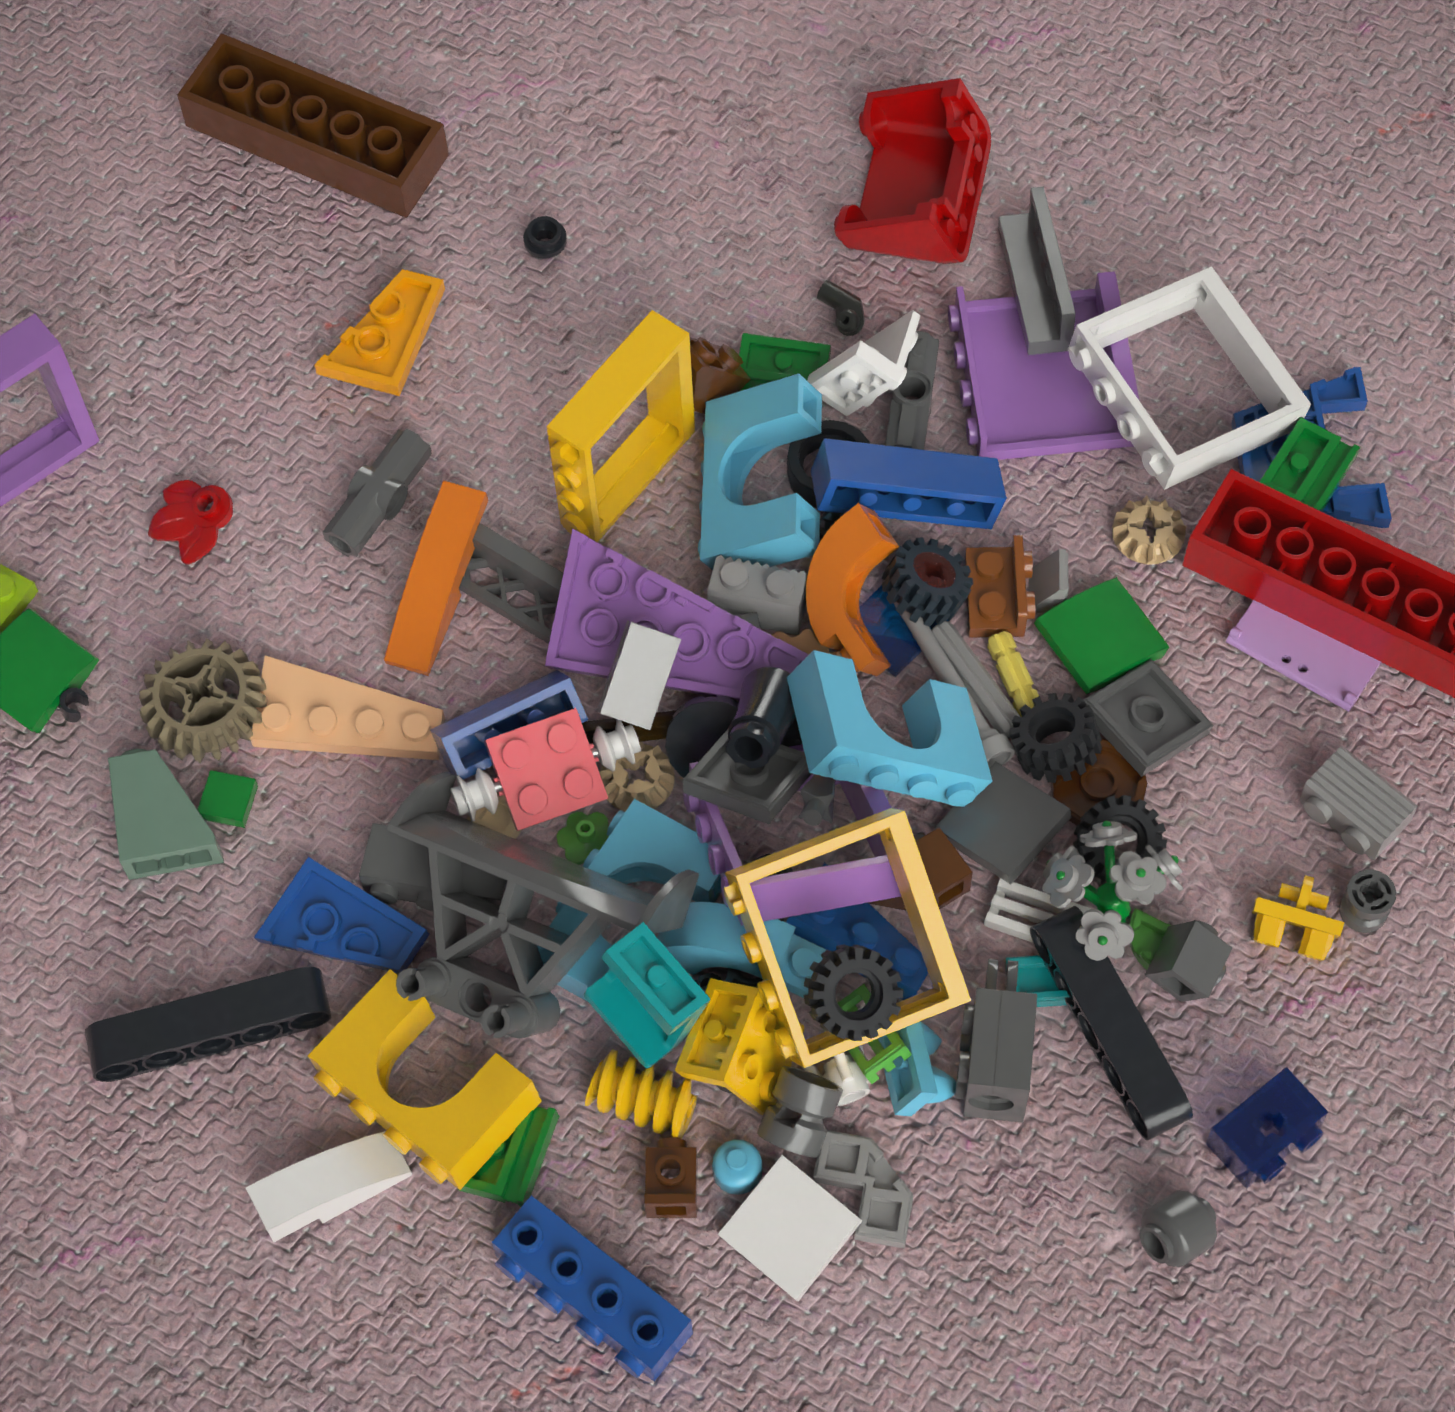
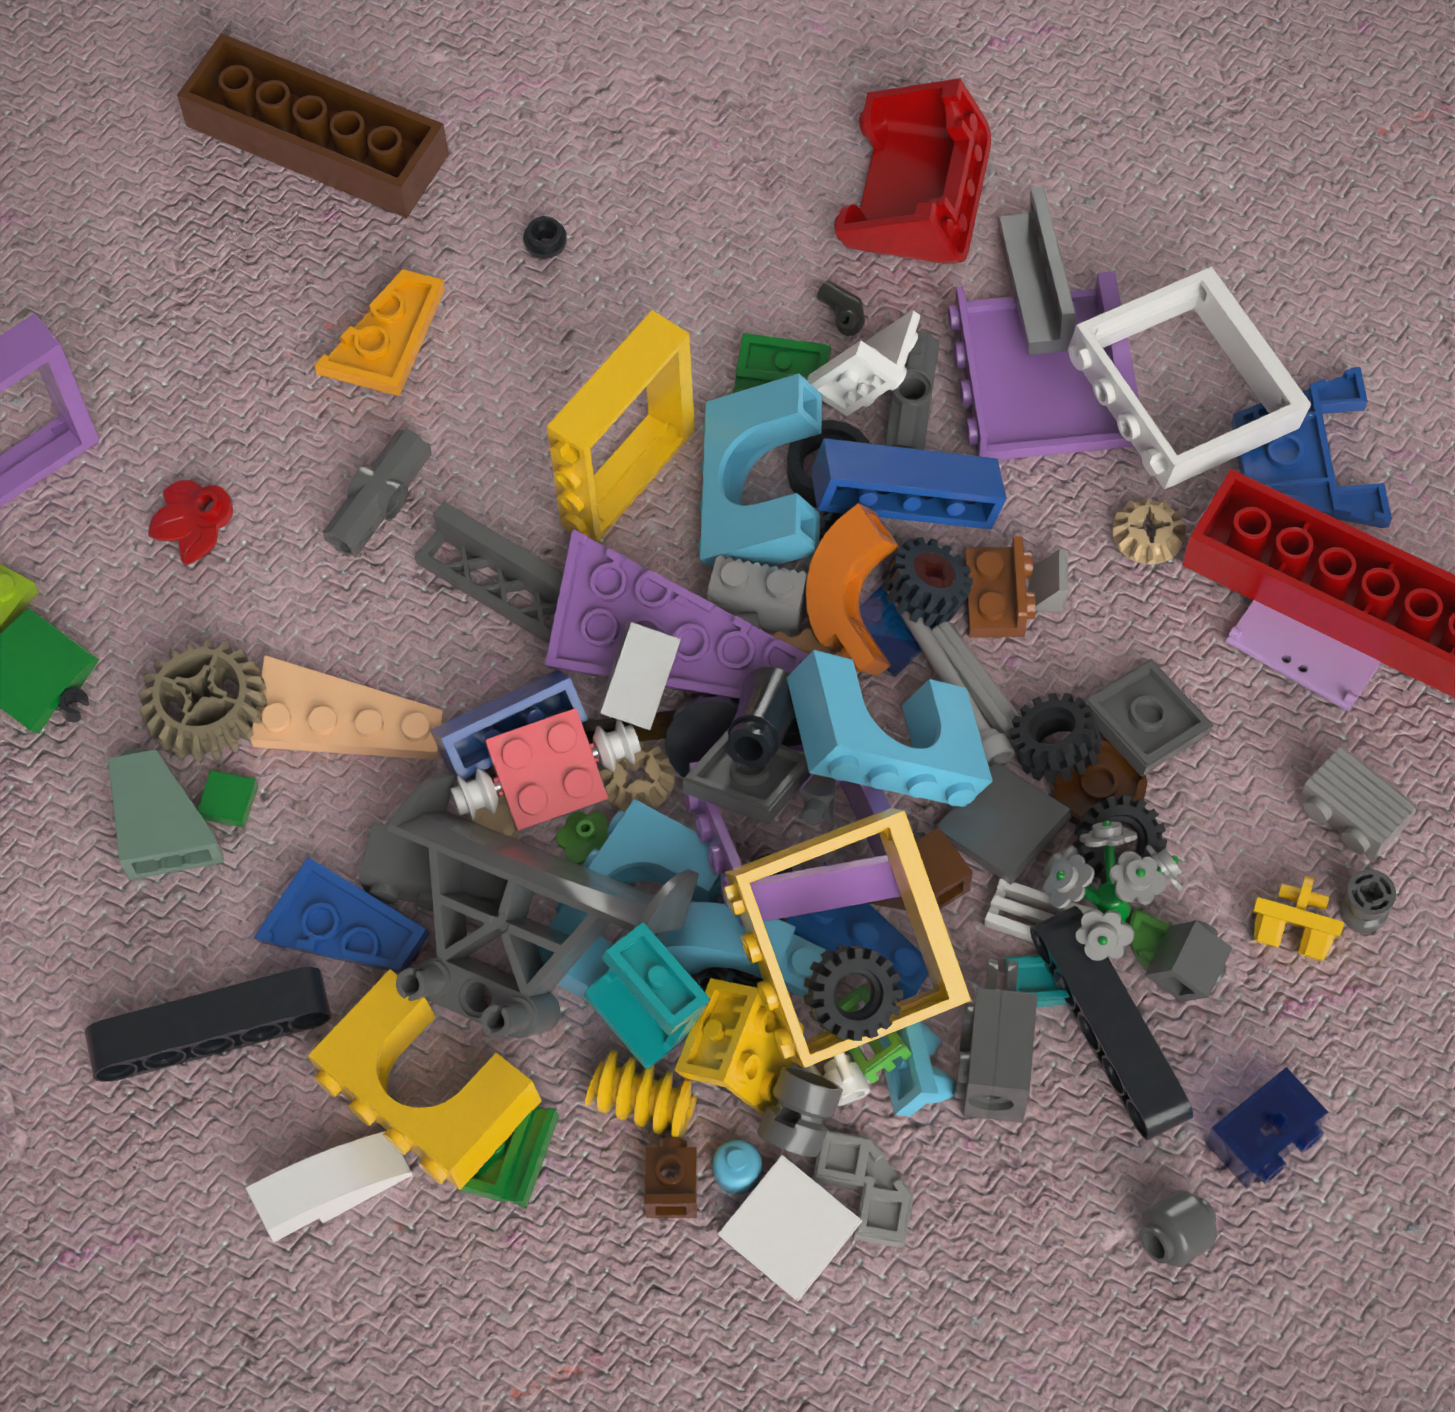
orange slope [384,480,489,676] -> none
blue brick [492,1195,693,1381] -> none
reddish brown slope [690,337,751,414] -> none
light yellow axle [987,631,1039,717] -> none
green slope [1034,577,1169,695] -> none
green plate [1259,417,1360,512] -> none

